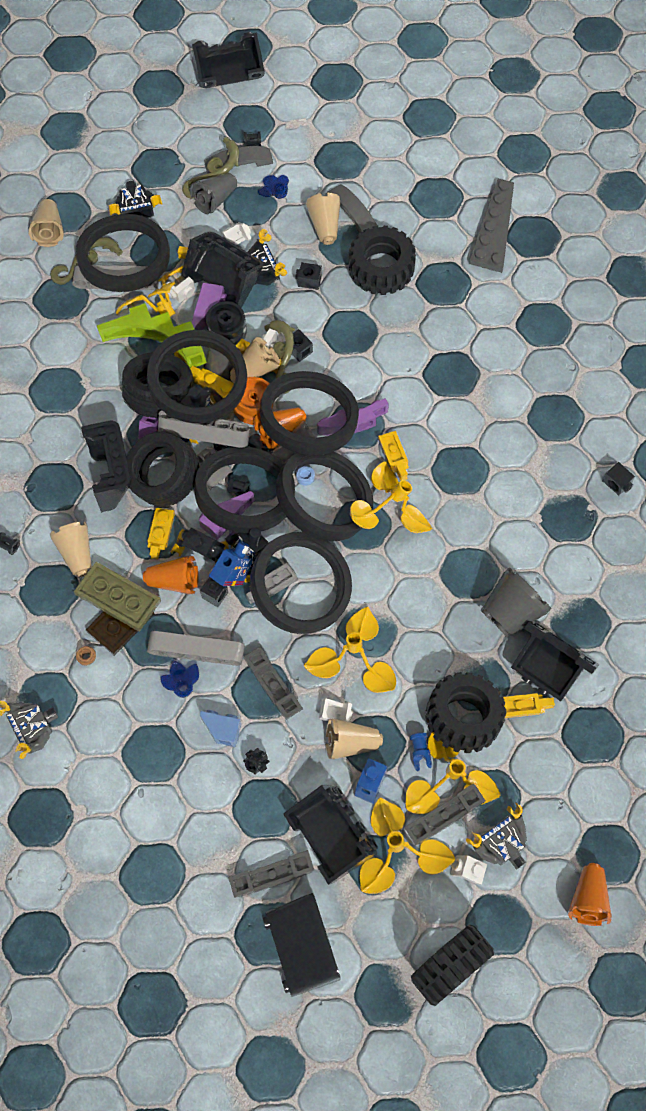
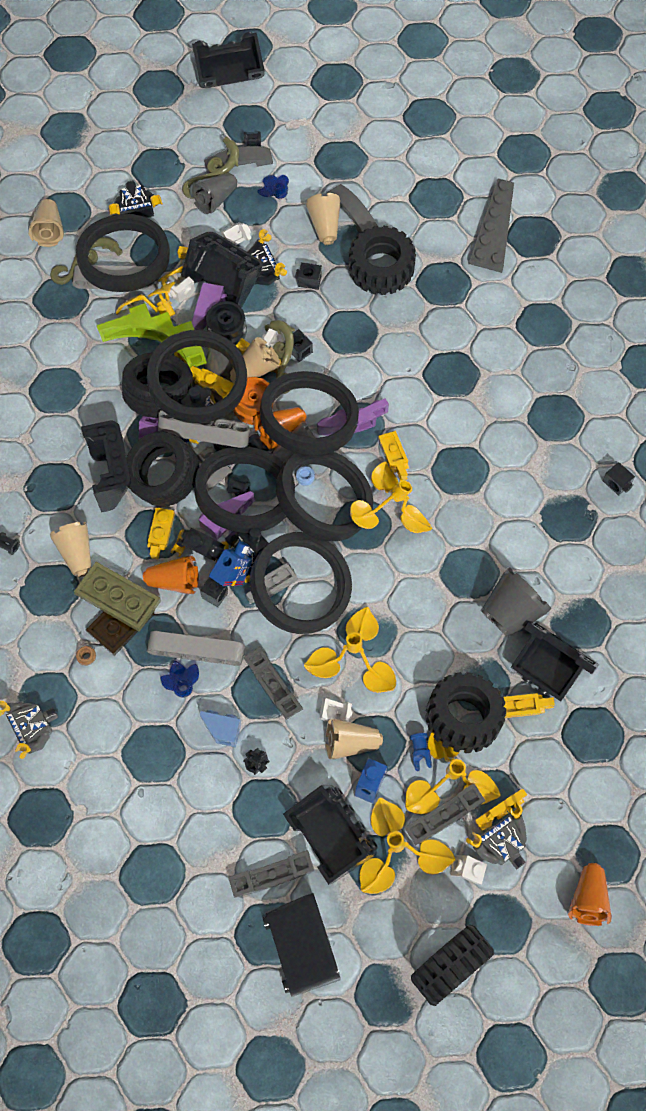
none -> yellow hinge [475,789,527,831]

